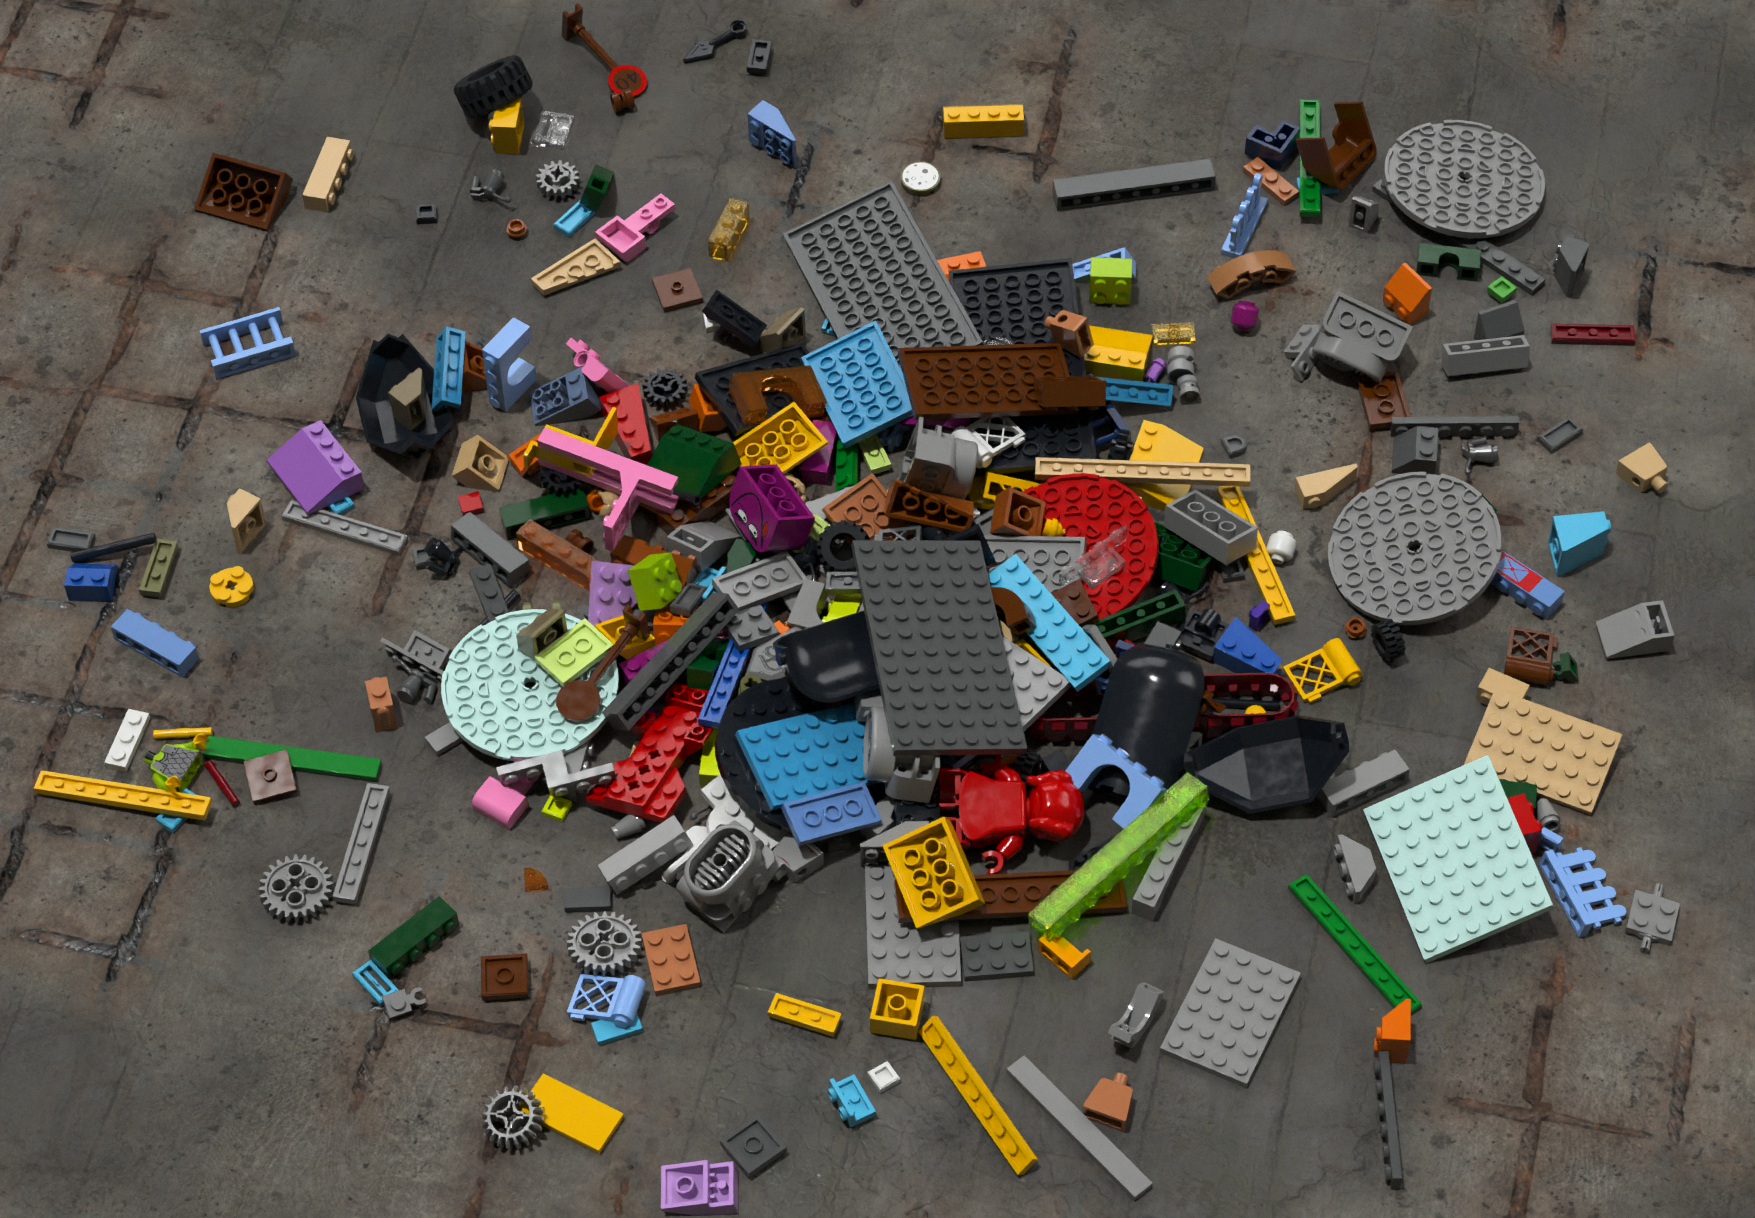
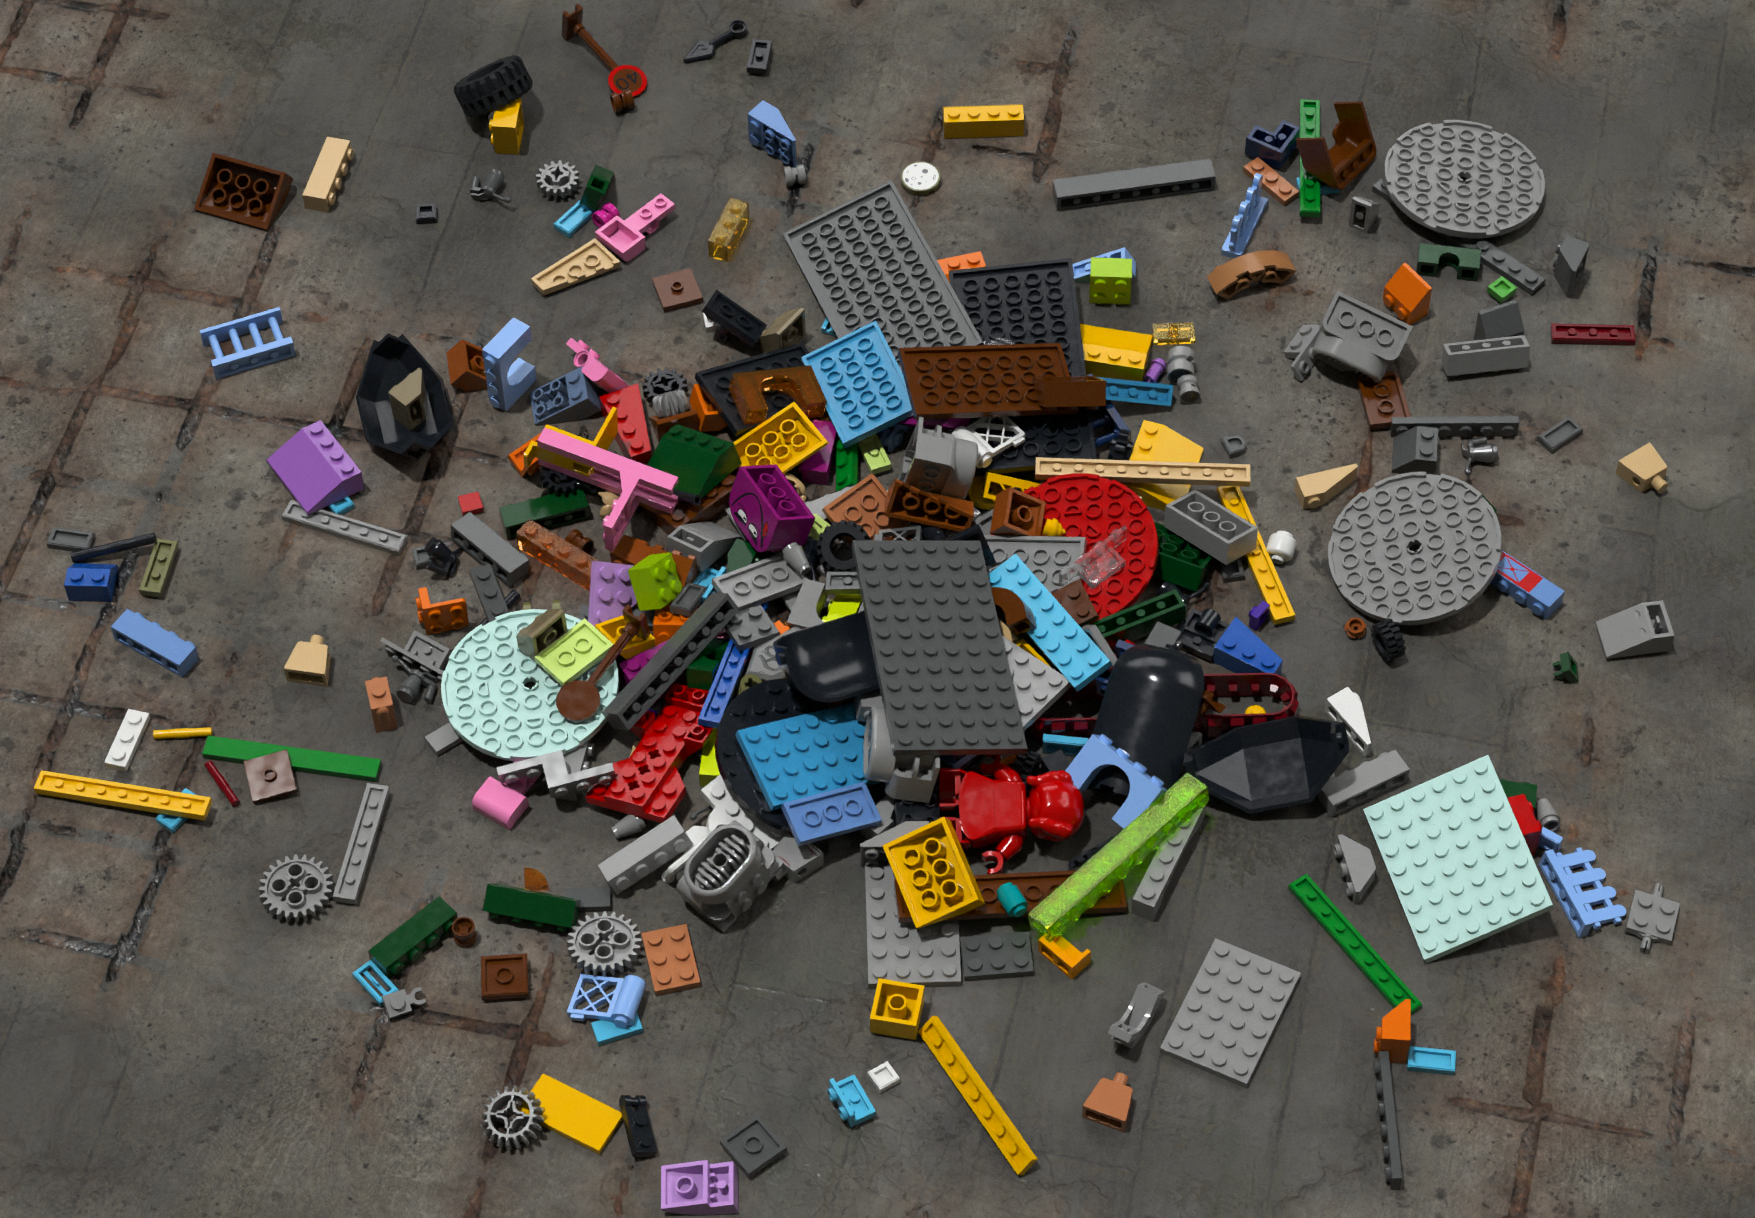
torso [144,733,210,794] -> none
yellow plate [209,566,254,608] -> none
tan slope [227,488,266,554] -> none
dark azure fence [432,326,466,411] -> none
tan slope [452,435,509,492] -> none
dark orange plate [506,219,527,238] -> none
clear plate [529,111,575,150] -> none
neon yellow tile [541,795,572,823] -> none
orange plate [587,490,605,511] -> none
yellow plate [768,993,842,1037] -> none
light grey tile [1007,1055,1153,1201] -> none
nougat torso [1044,310,1094,358] -> none
black bar [1212,698,1280,710] -> none
magenta head [1230,301,1259,332] -> none
yellow piece [1283,638,1363,704] -> none
tan plate [1464,689,1622,815] -> none
tan brick [1476,668,1530,705] -> none
reddish brown piece [1504,626,1558,685] -> none
medium azure slope [1548,511,1611,576] -> none
none -> tan torso [284,635,330,687]
none -> orange bracket [415,587,469,635]
none -> reddish brown wheel [452,917,477,948]
none -> dark green brick [483,883,581,931]
none -> dark pink wheel [592,202,620,229]
none -> black plate [619,1095,657,1157]
none -> light grey gear [652,390,688,417]
none -> light grey cone [782,542,811,575]
none -> light grey wheel [783,164,806,187]
none -> teal brick [996,882,1028,917]
none -> medium azure tile [1042,734,1088,756]
none -> white slope [1325,687,1371,757]
none -> medium azure tile [1407,1046,1456,1075]

